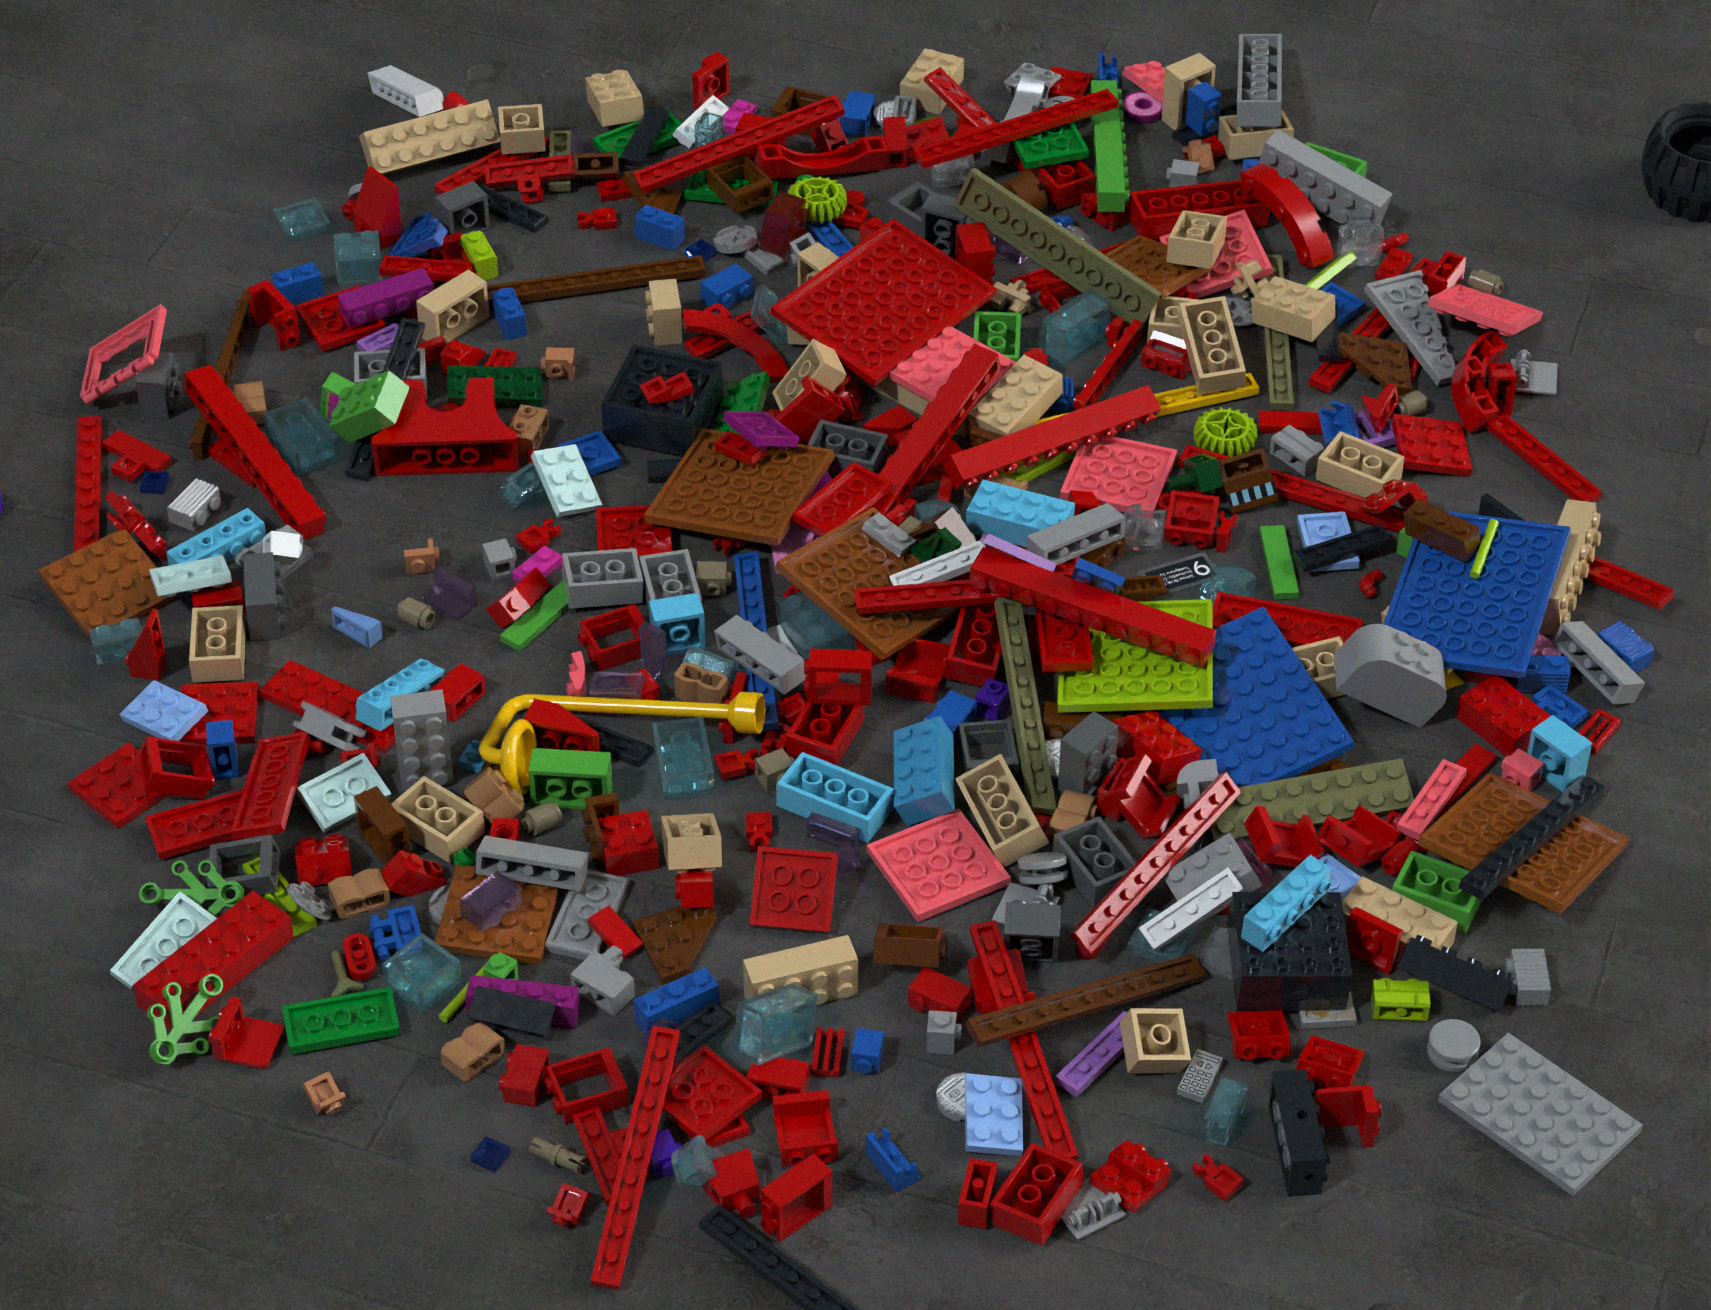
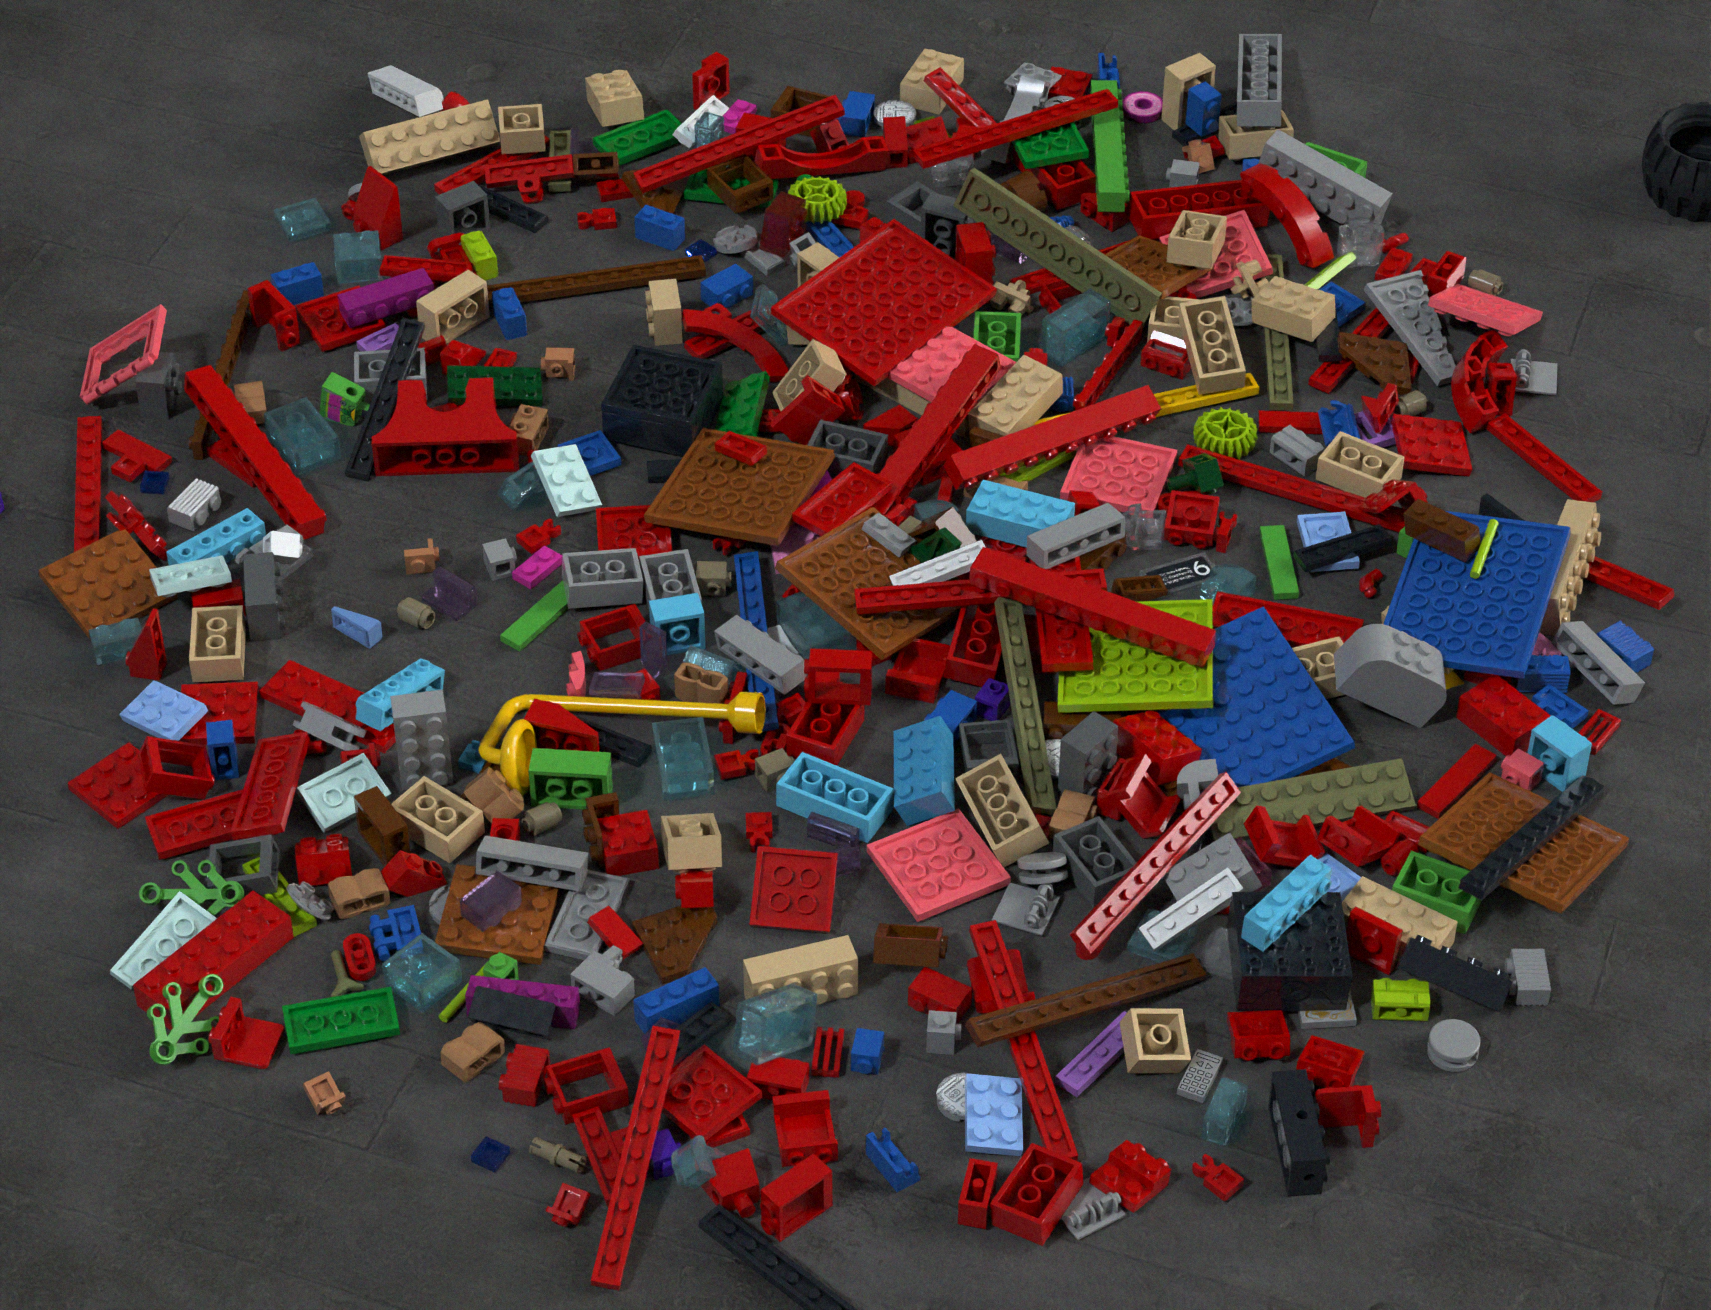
bright green brick [329,371,409,443] -> none
blue plate [389,212,448,257] -> none
red brick [430,663,486,723] -> none
green plate [453,847,476,867] -> none
red slope [486,567,551,628] -> none
black tile [620,107,669,168] -> none
red slope [639,372,695,403] -> none
magenta plate [723,411,799,449] -> none
light grey tile [892,96,917,126] -> none
lavender tile [980,533,1056,572] -> none
dark grey brick [1004,900,1061,963] -> none
blue plate [1071,558,1125,595] -> none
coral plate [1122,61,1165,104] -> none
reddish brown slope [1218,448,1279,515] -> none
coral plate [1397,759,1467,841] -> none
light grey plate [1438,1033,1643,1196] -> none

